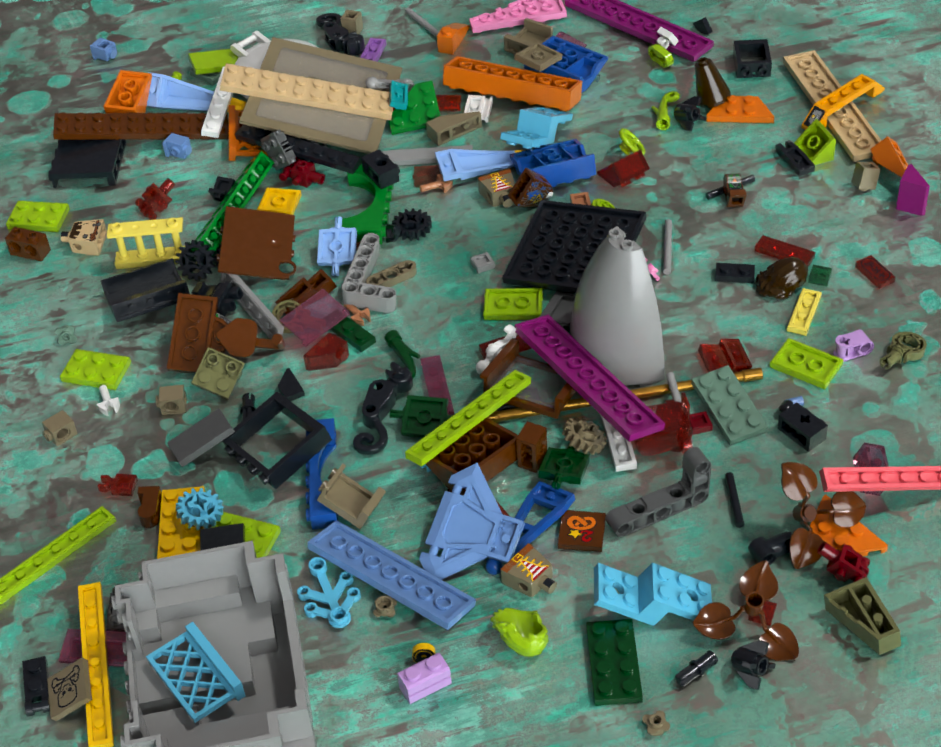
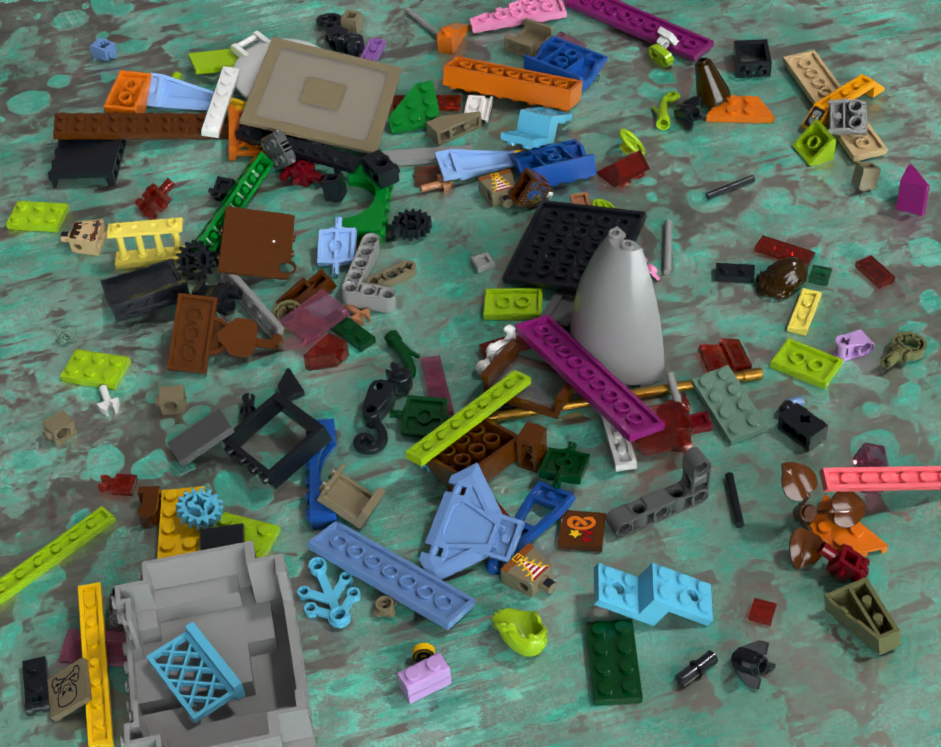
reddish brown brick [5,227,51,262] -> none
medium blue brick [162,133,192,159] -> none
olive plate [191,347,245,400] -> none
tan plate [220,63,393,120] -> none
yellow tile [257,187,302,215] -> none
light grey piece [365,77,414,92] -> none
teal plate [389,81,408,111] -> none
dark tan tile [515,42,562,72] -> none
dark tan gear [562,417,607,455] -> none
dark tan plate [642,710,670,736] -> none
black tile [693,17,713,35] -> none
reddish brown plant [693,560,799,661] -> none
reddish brown leg [723,173,747,207] -> none
black piece [748,531,792,565] -> none
black hinge [775,140,815,176] -> none
orange slope [870,136,908,178] -> none
none -> black brick [321,167,348,202]
none -> light grey slope [829,99,867,136]

